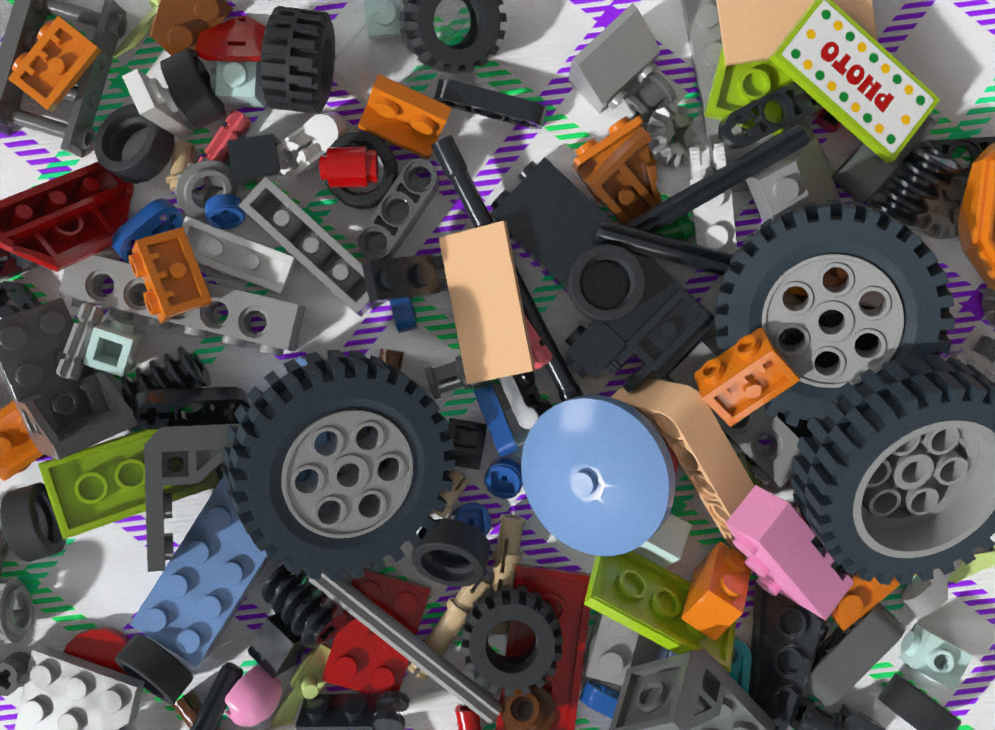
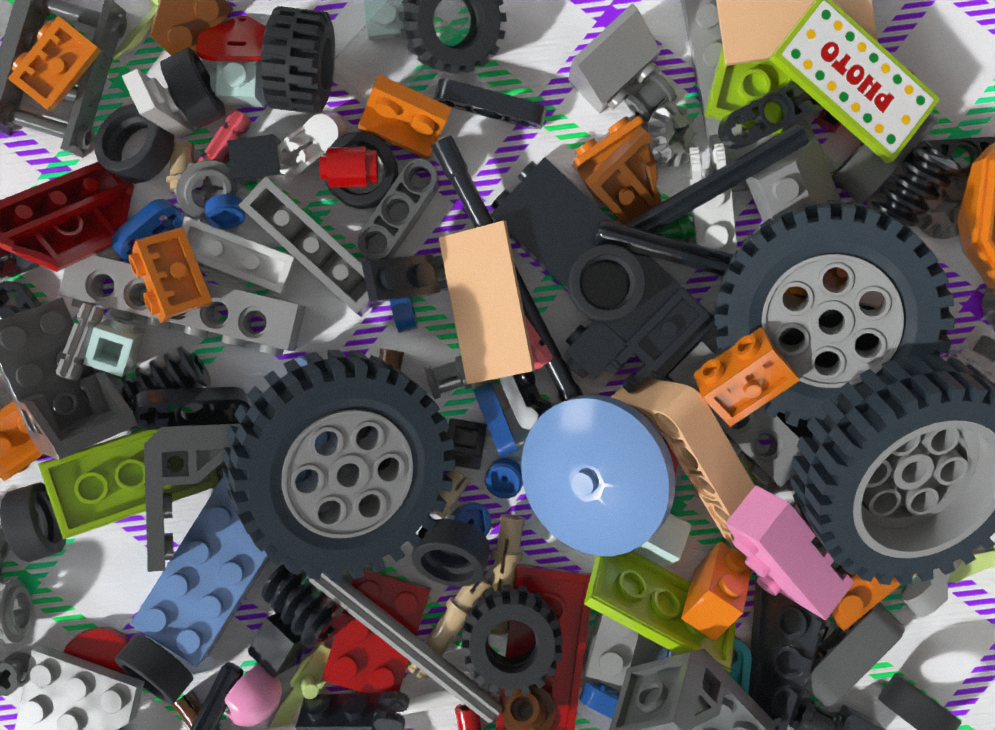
light aqua brick [898,624,973,691] -> none

